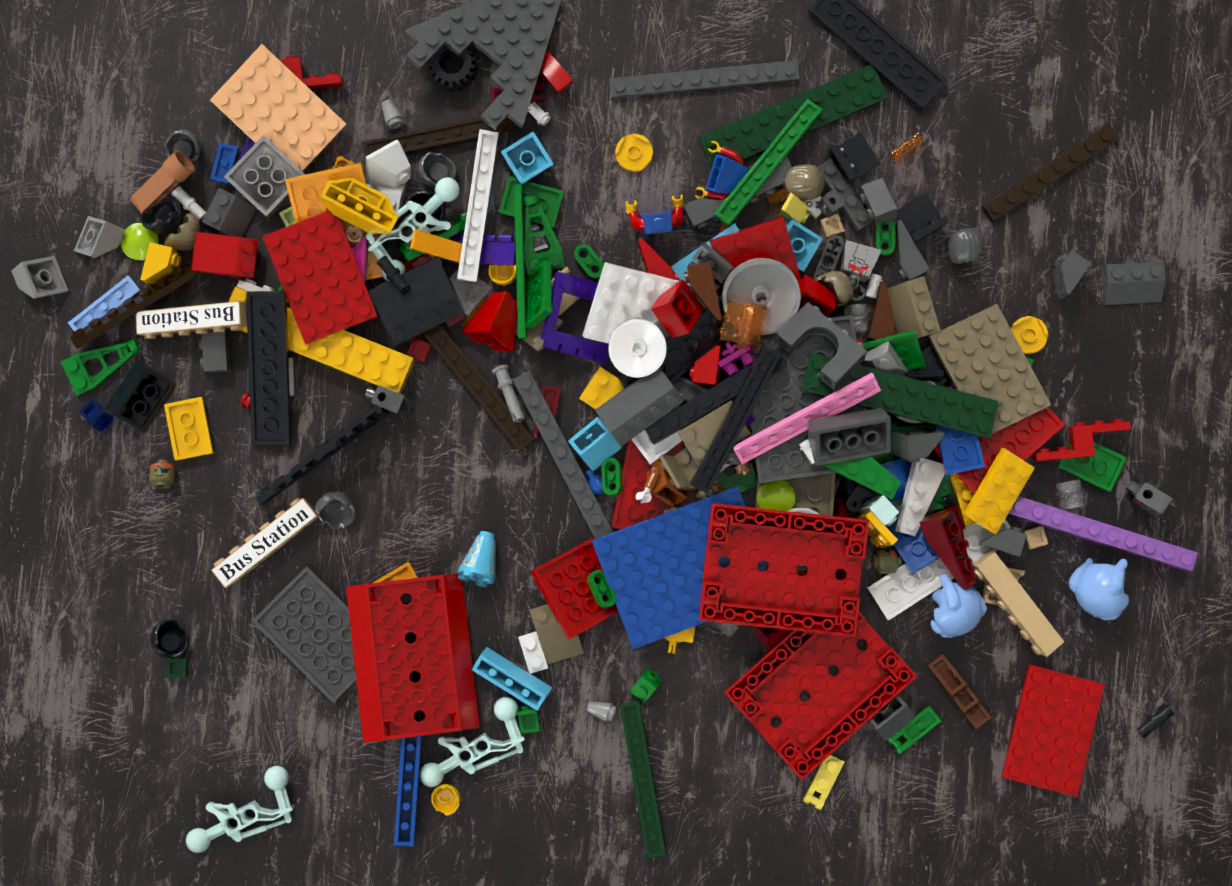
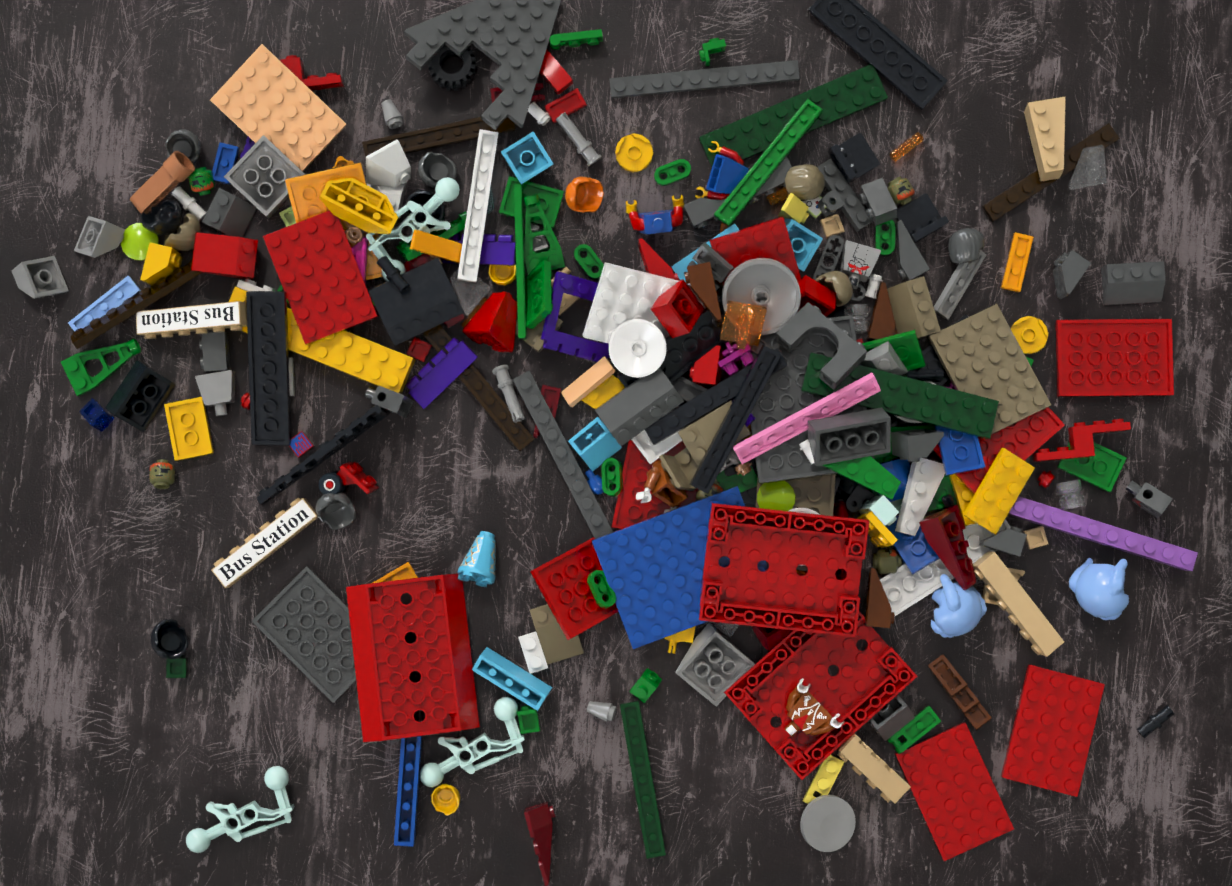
none -> green head [188,167,215,196]
none -> light grey torso [195,370,235,416]
none -> tile [289,431,314,458]
none -> red plate [319,461,379,494]
none -> dark purple windscreen [406,338,478,409]
none -> dark red wedge [524,802,556,886]
none -> red tile [544,88,587,124]
none -> green plate [549,29,603,50]
none -> light grey pin [556,112,602,167]
none -> light nougat tile [561,356,616,407]
none -> orange piece [565,177,604,213]
none -> green plate [654,159,691,186]
none -> light grey slope [675,623,755,707]
none -> green bracket [699,38,726,66]
none -> dark orange torso [784,678,845,737]
none -> light grey piece [800,795,856,852]
none -> tan wedge [837,733,911,804]
none -> reddish brown slope [865,567,895,628]
none -> olive head [887,176,915,206]
none -> red plate [895,722,1014,861]
none -> light grey plate [934,250,986,320]
none -> light orange tile [1001,232,1034,293]
none -> tan wedge [1024,97,1065,181]
none -> red plate [1038,471,1055,488]
none -> red plate [1056,319,1174,397]
none -> clear wing [1068,145,1107,190]

